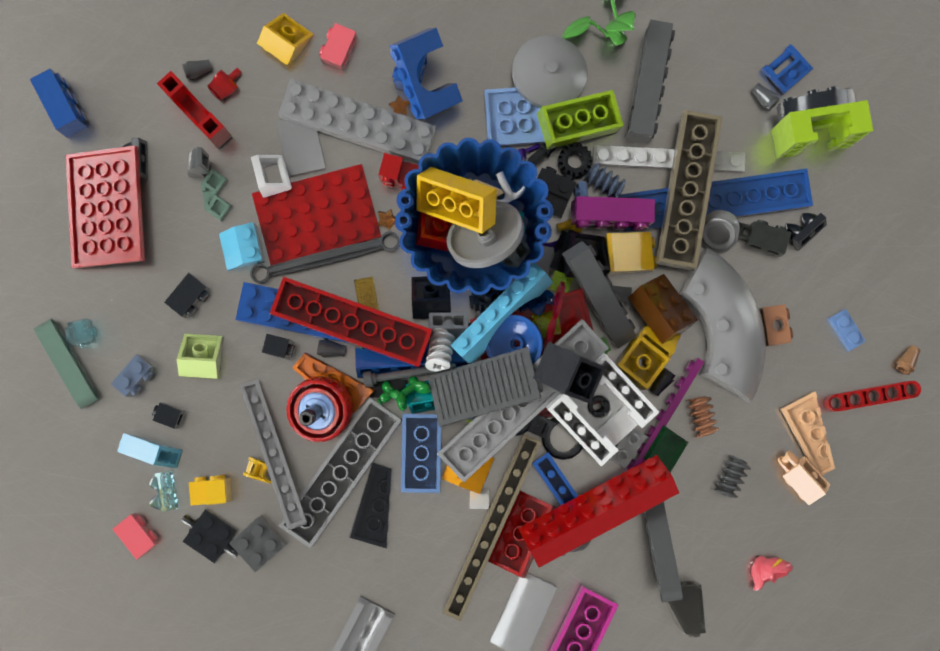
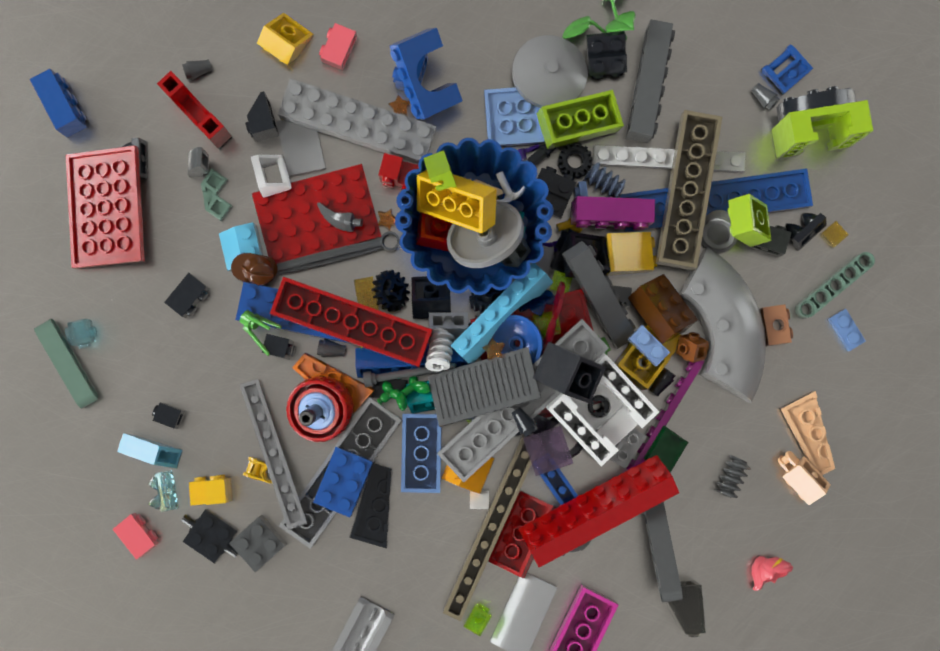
sand blue brick [111,354,156,397] -> none
yellowish green slope [177,333,223,379] -> none
red piece [207,68,242,101] -> none
nougat piece [687,396,719,438] -> none
red beam [823,381,921,412] -> none
medium nougat cone [896,345,921,375] -> none
none -> reddish brown piece [231,253,277,285]
none -> bright green plant [240,310,282,356]
none -> black slope [245,91,279,142]
none -> blue brick [313,446,374,517]
none -> dark grey bar [317,202,363,232]
none -> black gear [371,270,410,312]
none -> lime hinge [423,150,457,191]
none -> clear neon green brick [463,603,492,636]
none -> clear orange piece [482,338,505,360]
none -> black cone [511,407,538,438]
none -> clear purple brick [522,426,573,476]
none -> black plate [586,31,627,79]
none -> light blue plate [628,325,670,367]
none -> dark orange brick [676,332,710,362]
none -> lime brick [728,194,772,247]
none -> sand green beam [795,252,875,319]
none -> clear yellow tile [821,221,849,248]

